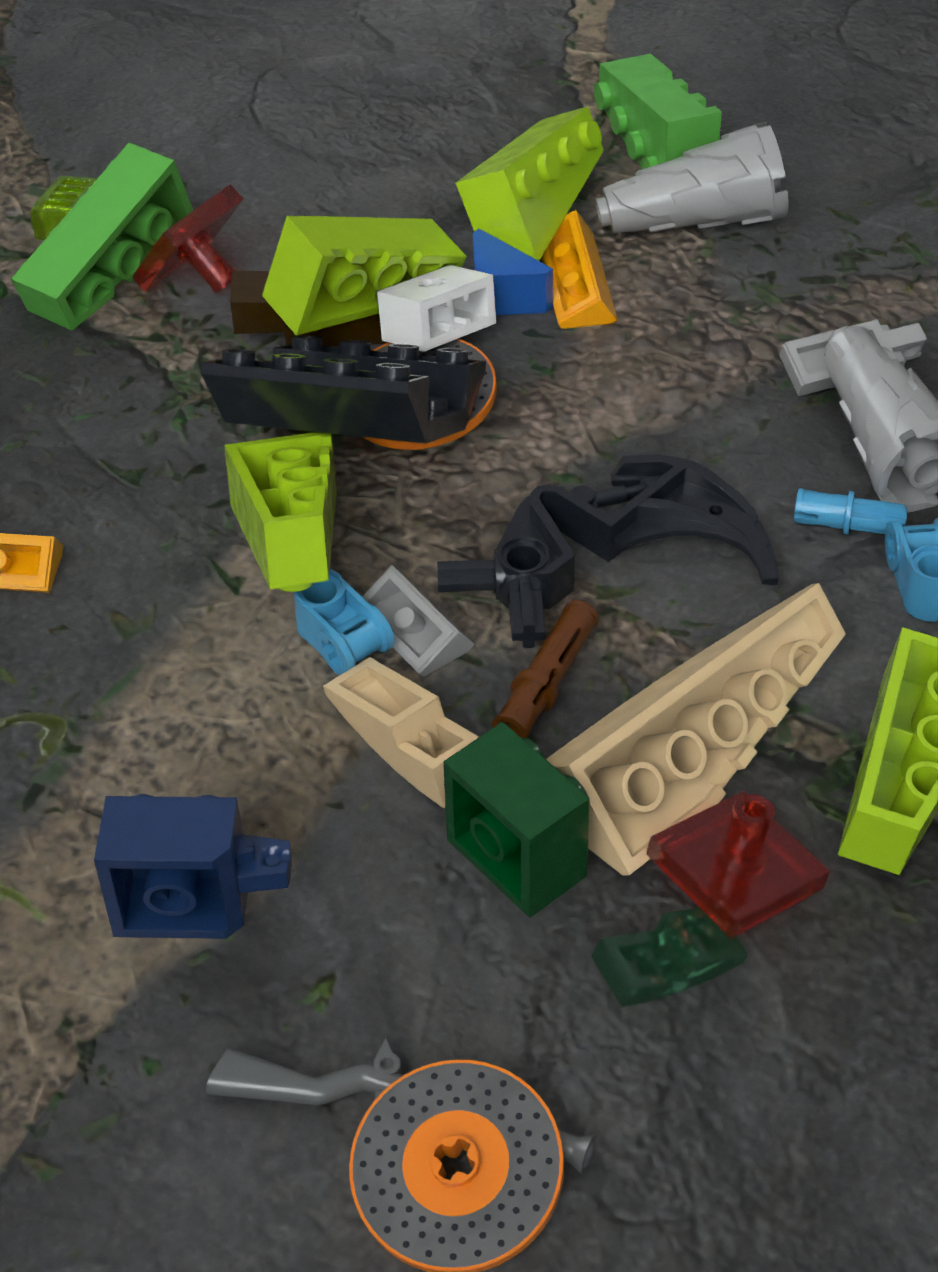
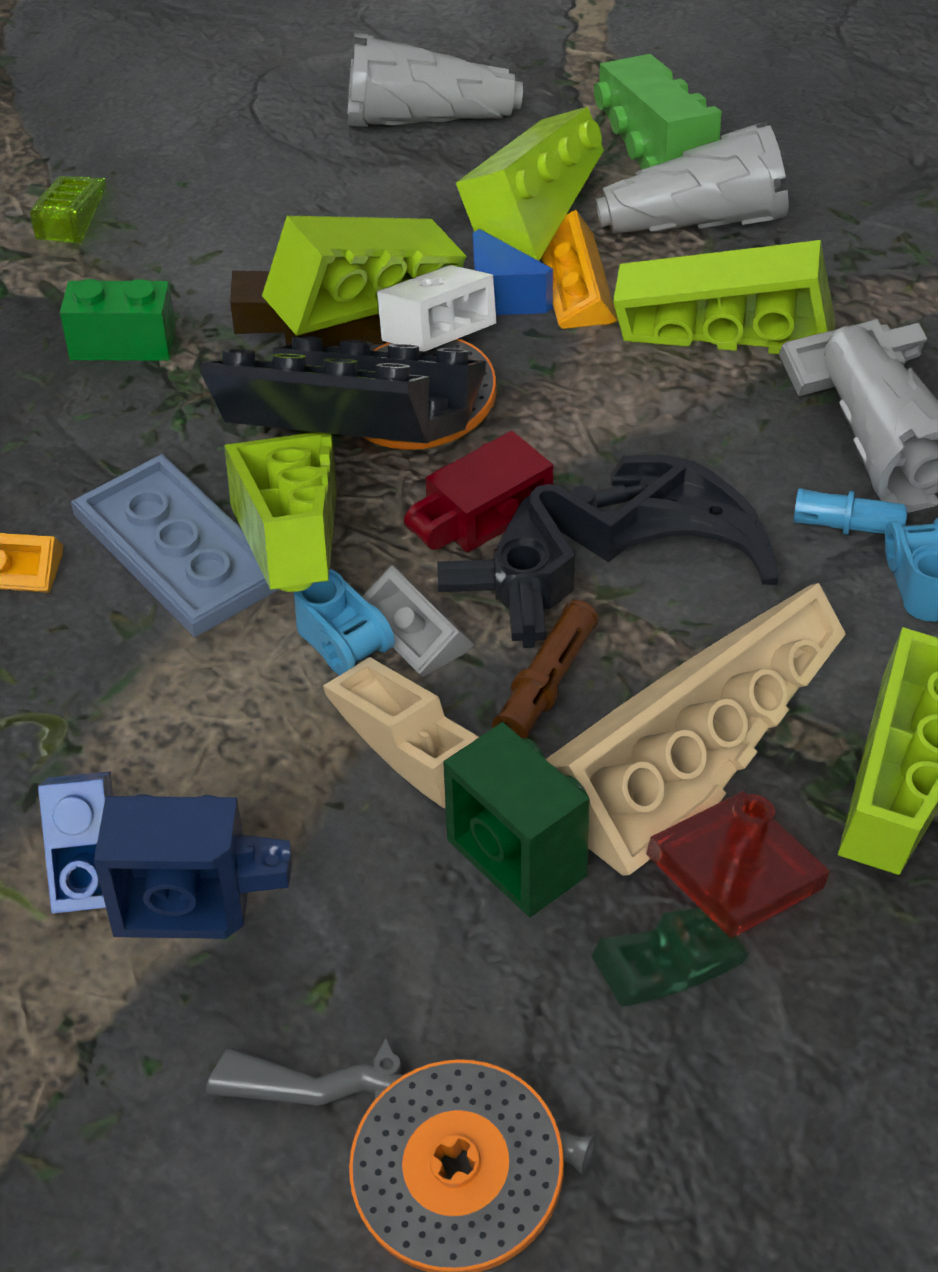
bright green wedge [11,143,200,331] -> none
clear red tile [132,184,243,294] -> none
none -> slope [38,771,113,914]
none -> green brick [60,279,176,361]
none -> sand blue tile [71,454,279,638]
none -> light grey cone [347,33,523,127]
none -> dark red brick [404,430,554,553]
none -> lime wedge [613,240,835,354]

